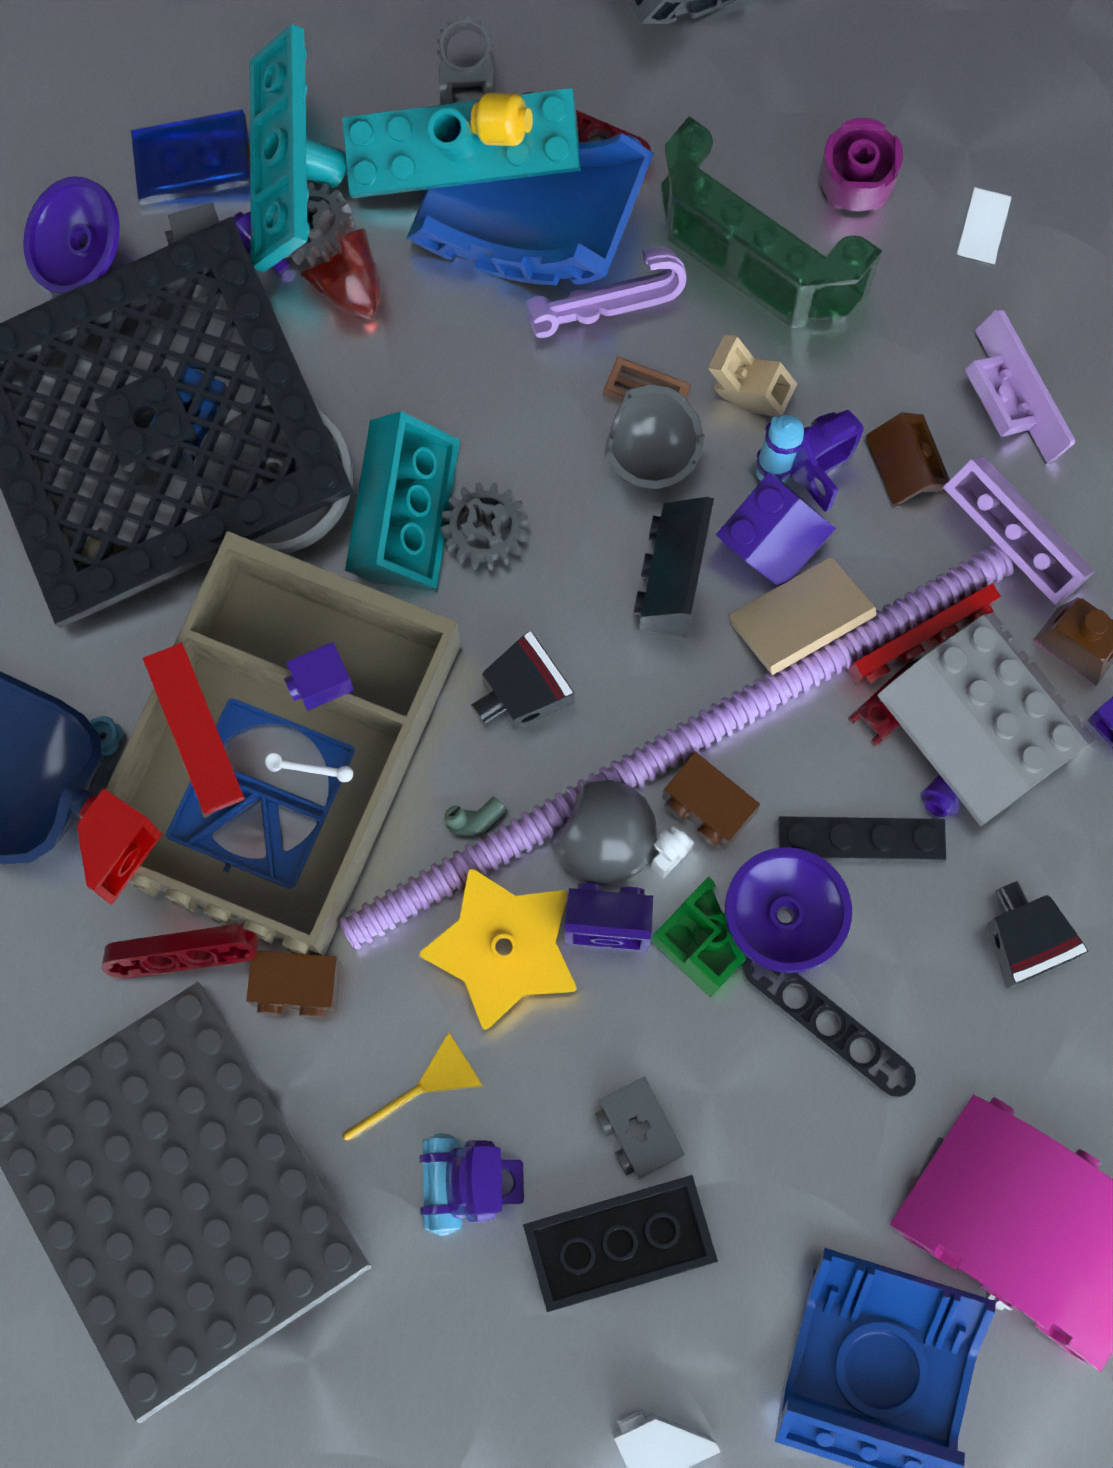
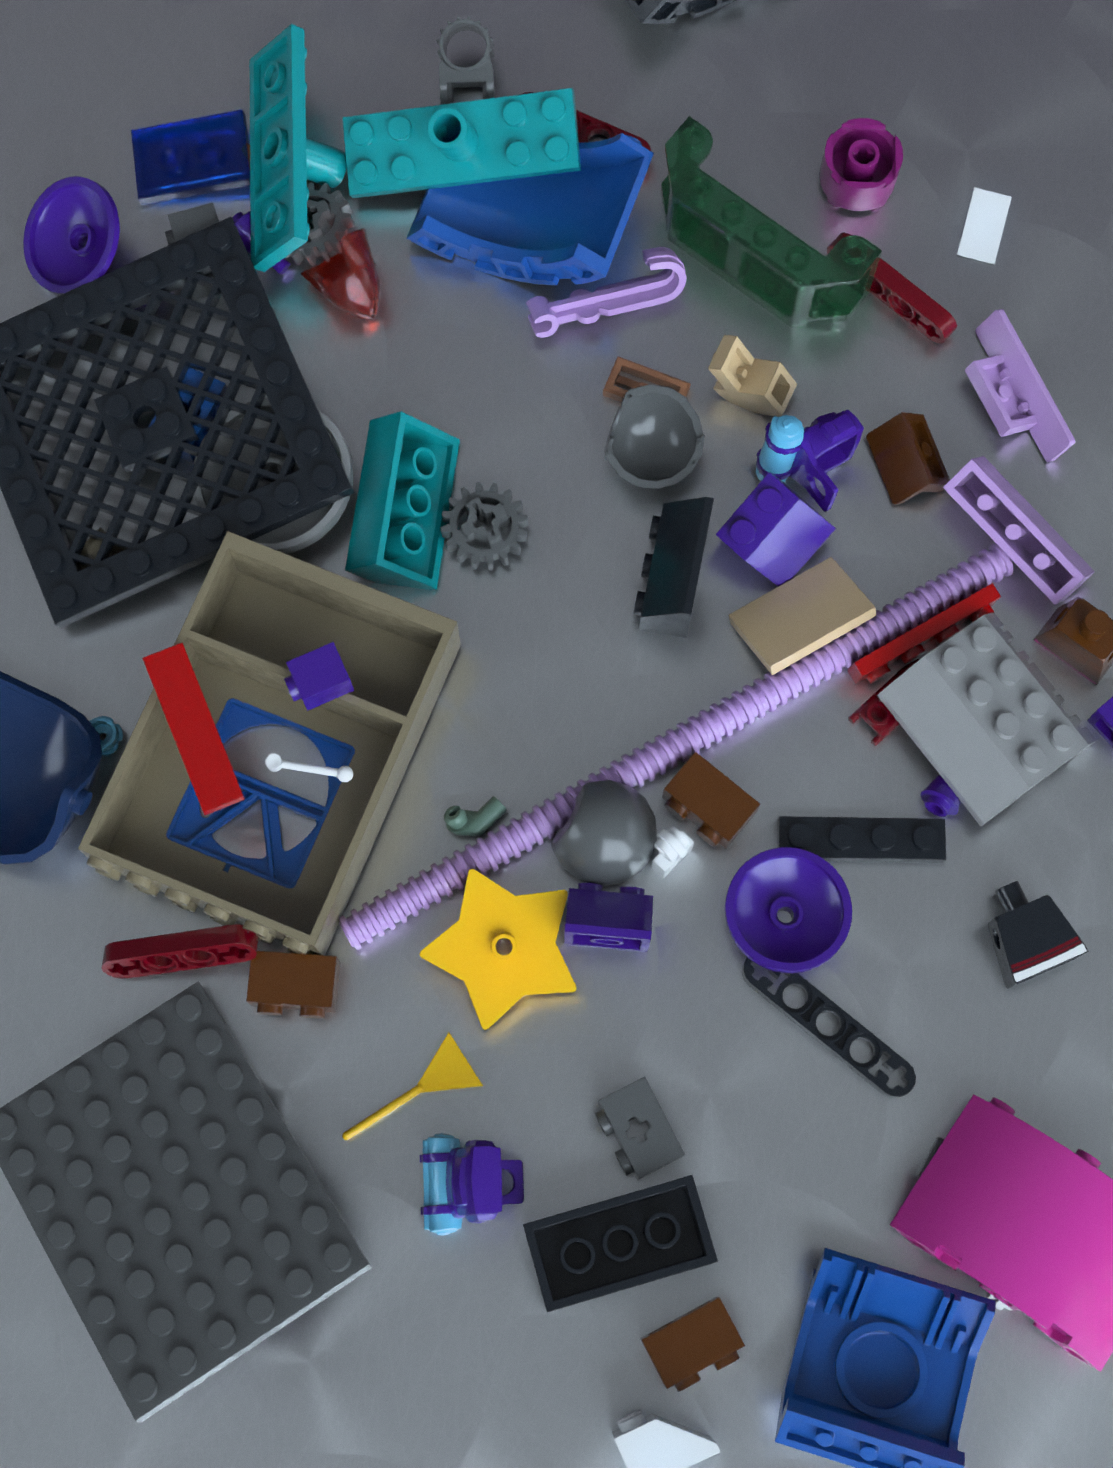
red slope [77,788,163,905] -> none
yellow head [471,92,533,146] -> none
black torso [471,630,574,729] -> none
green slope [651,876,746,997] -> none
none -> reddish brown brick [640,1297,745,1392]
none -> dark red beam [827,232,957,344]

